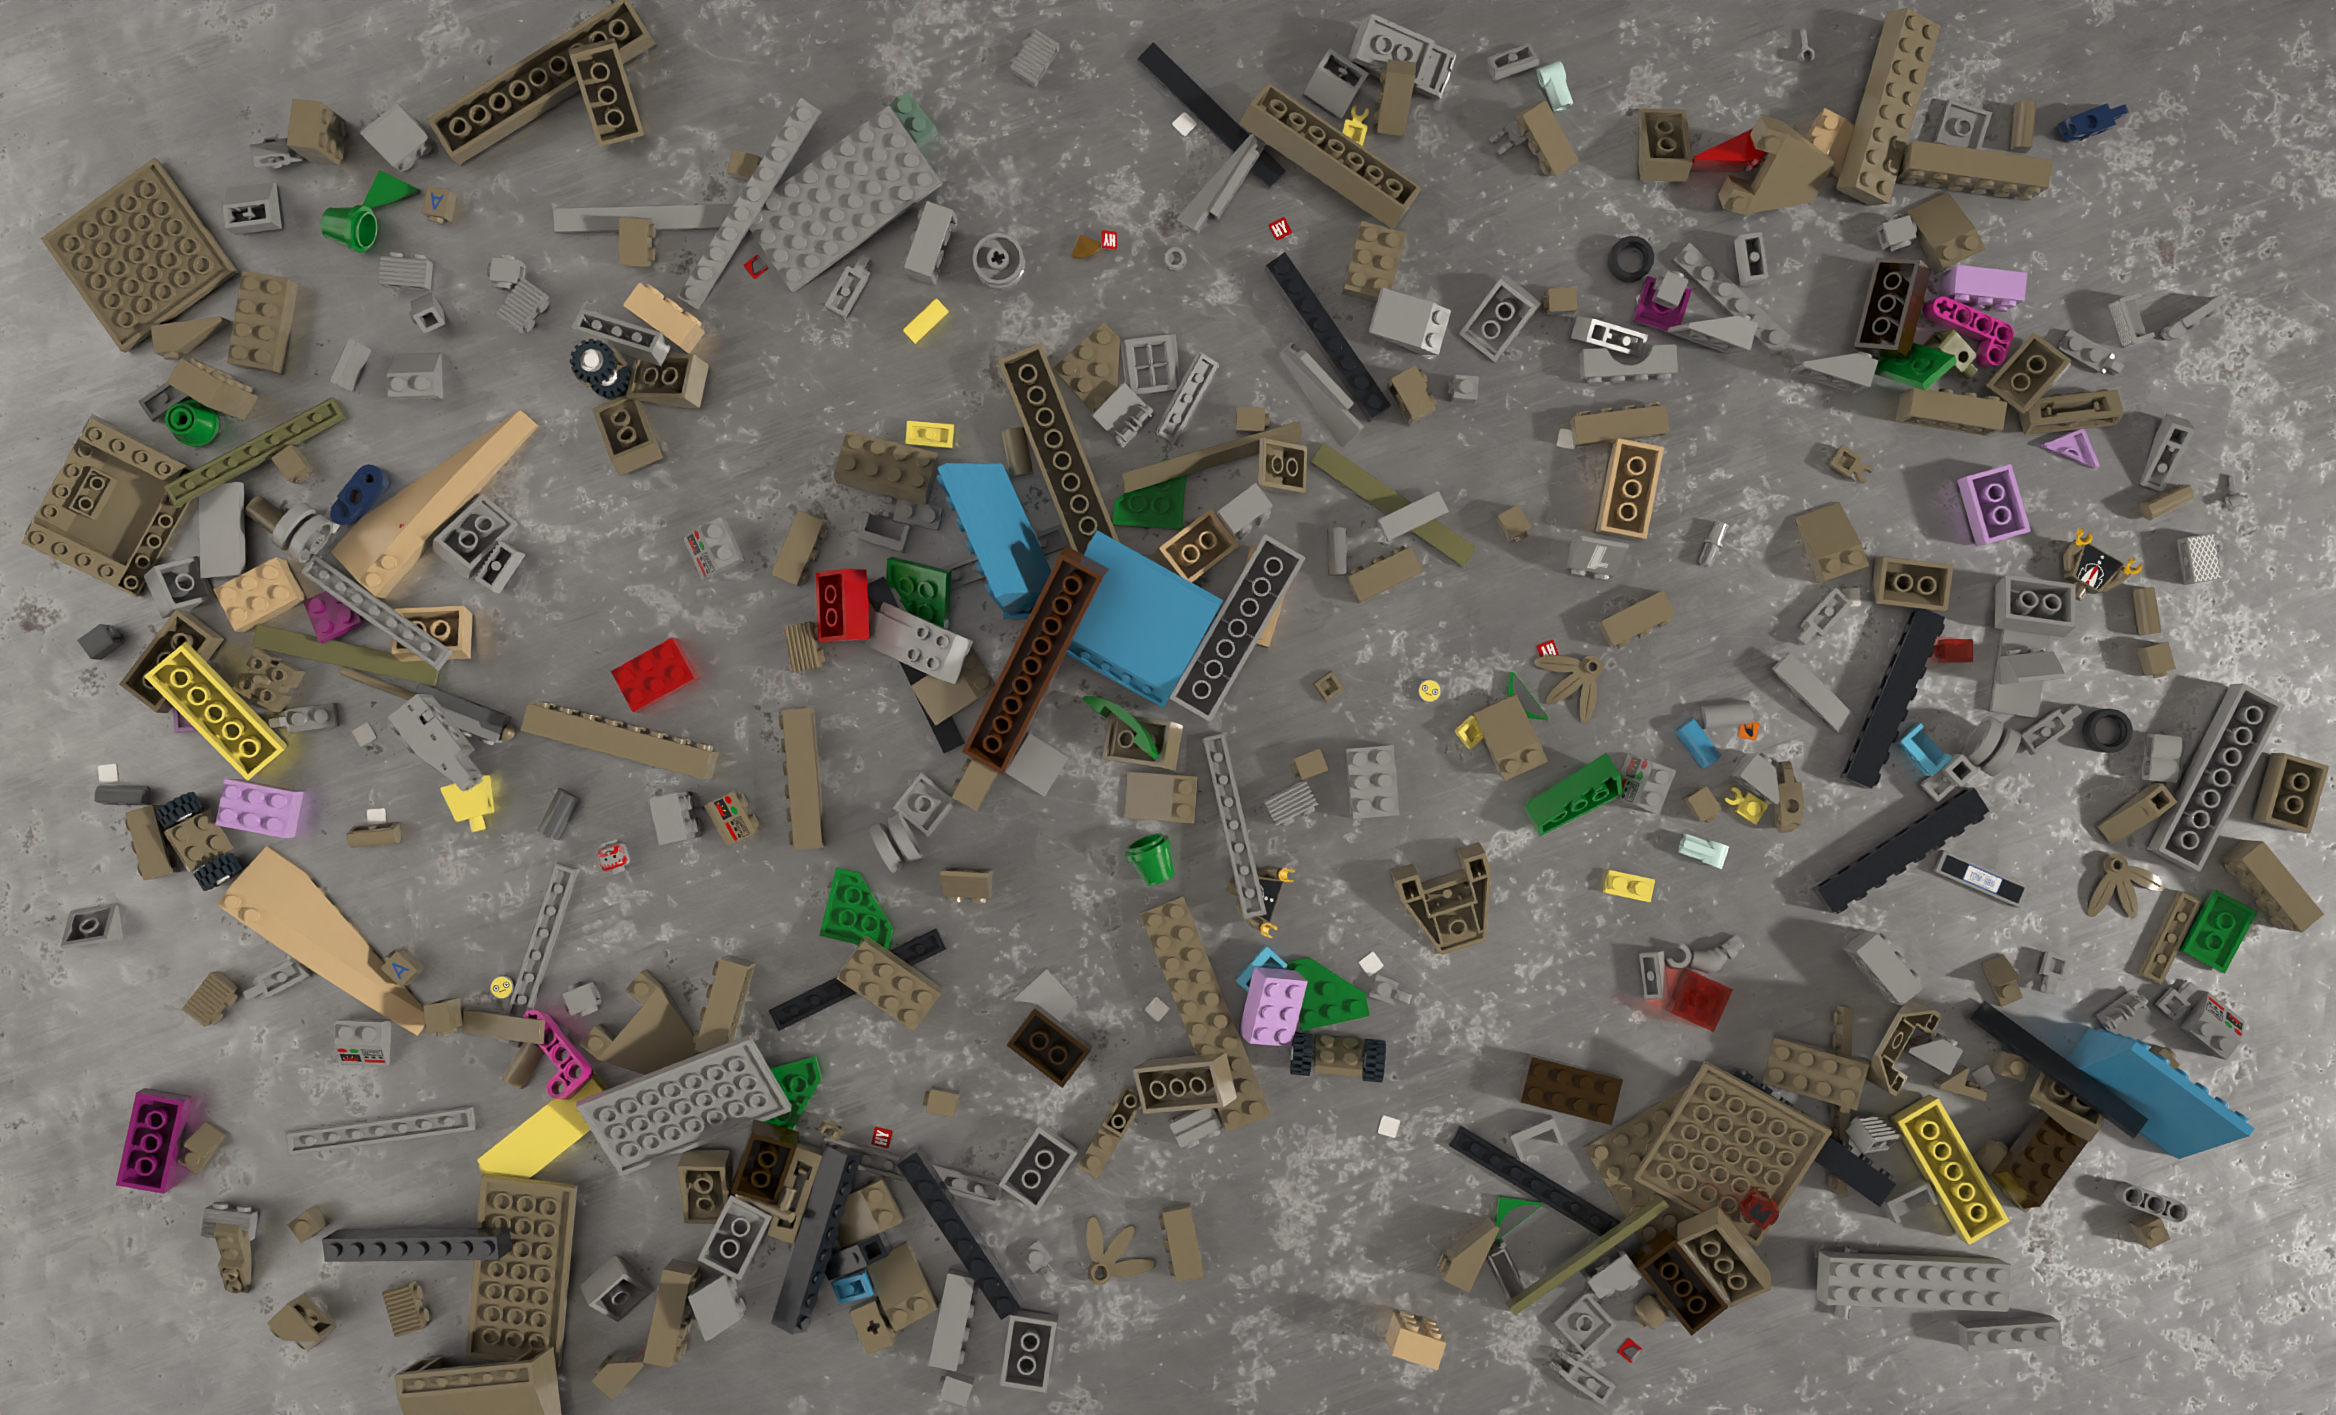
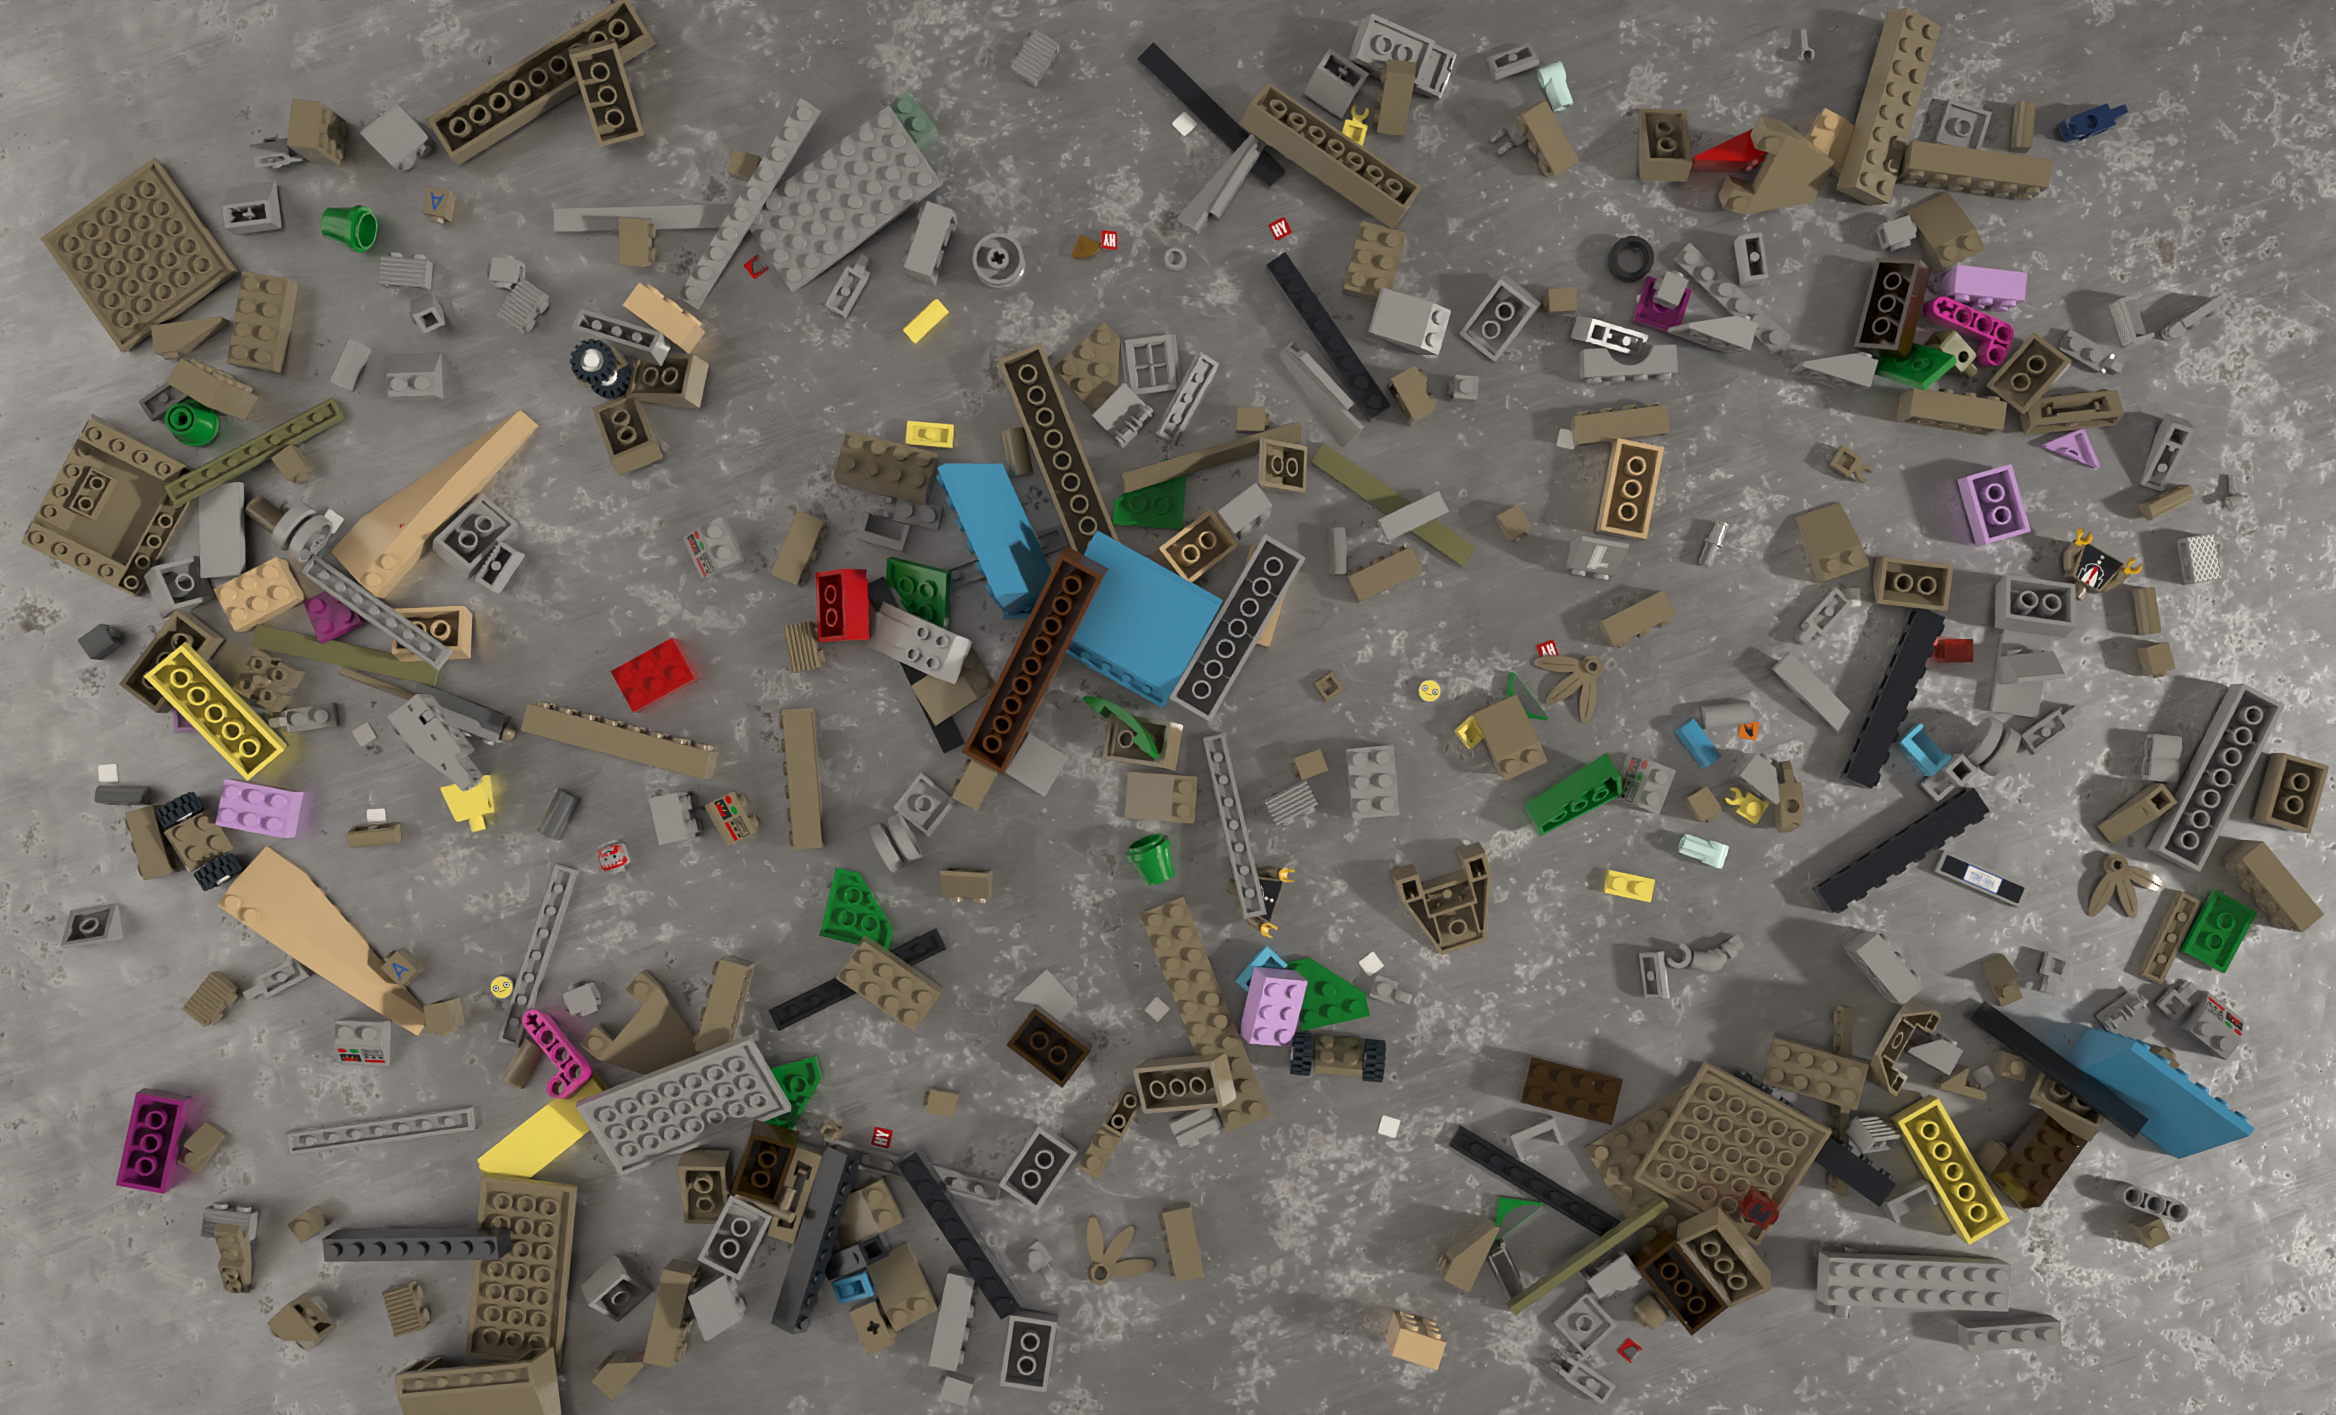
dark blue piece [330,464,389,525] -> none
green tile [362,170,420,209] -> none
dark tan tile [462,1010,545,1044] -> none
clear red brick [1665,968,1733,1032] -> none
black tyre [2083,709,2133,753] -> none

